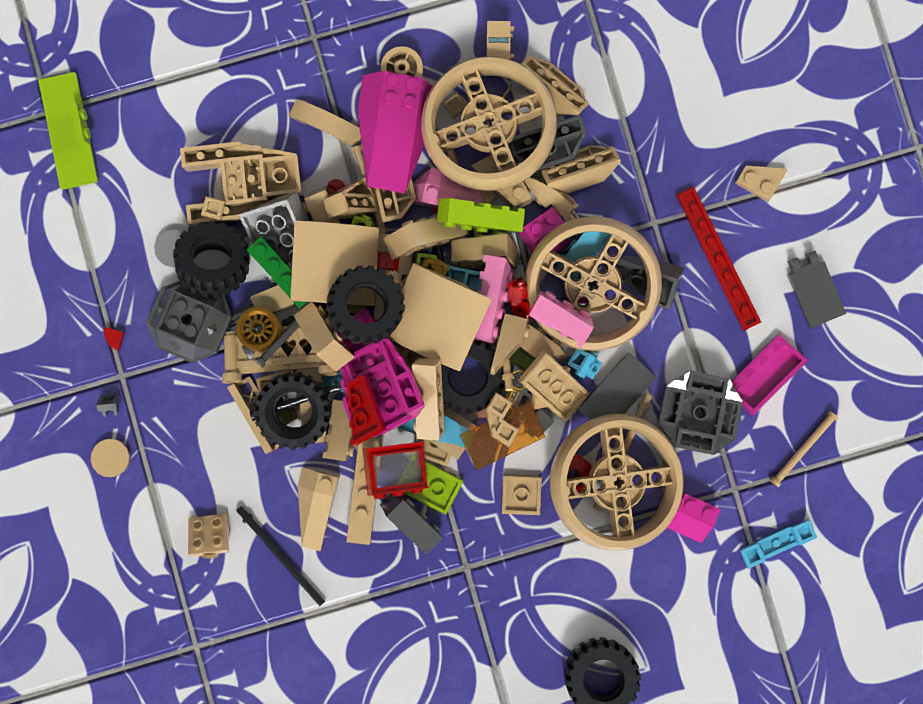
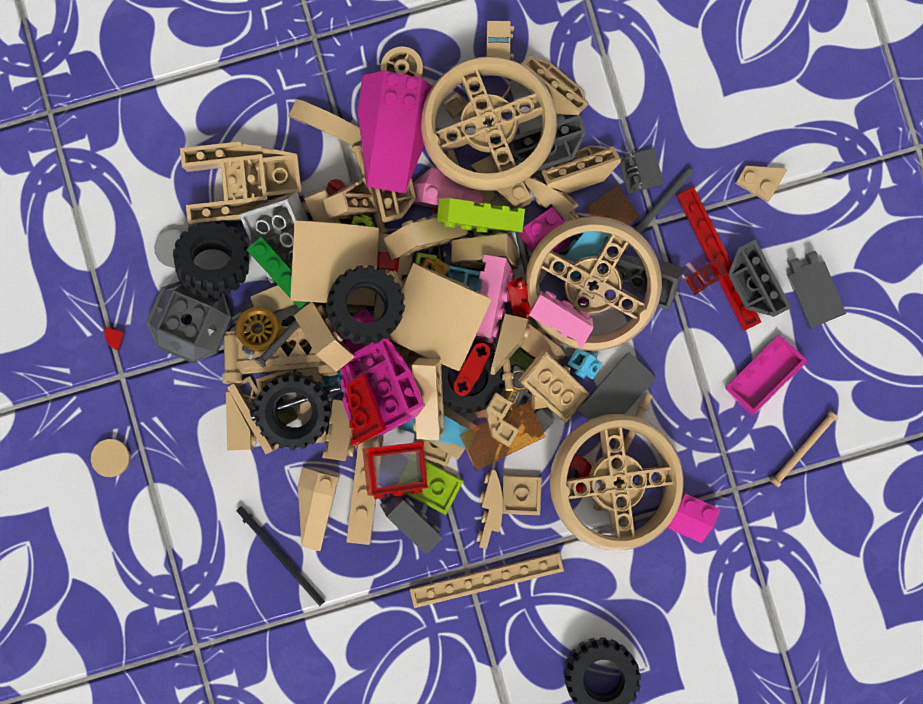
lime bracket [39,72,98,190] -> none
dark grey tile [96,394,121,417] -> none
tan plate [188,513,229,559] -> none
tan tile [201,196,226,221] -> none
dark grey piece [658,371,743,455] -> none
medium azure slope [740,520,817,569] -> none
none -> tan slope [226,392,257,451]
none -> tan tile [410,552,564,608]
none -> red piece [454,343,490,396]
none -> tan slope [476,469,503,549]
none -> clear orange tile [586,186,640,225]
none -> dark grey bar [615,167,694,255]
none -> dark grey hinge [619,148,664,194]
none -> clear red slope [684,258,728,295]
none -> dark grey wedge [728,239,792,317]

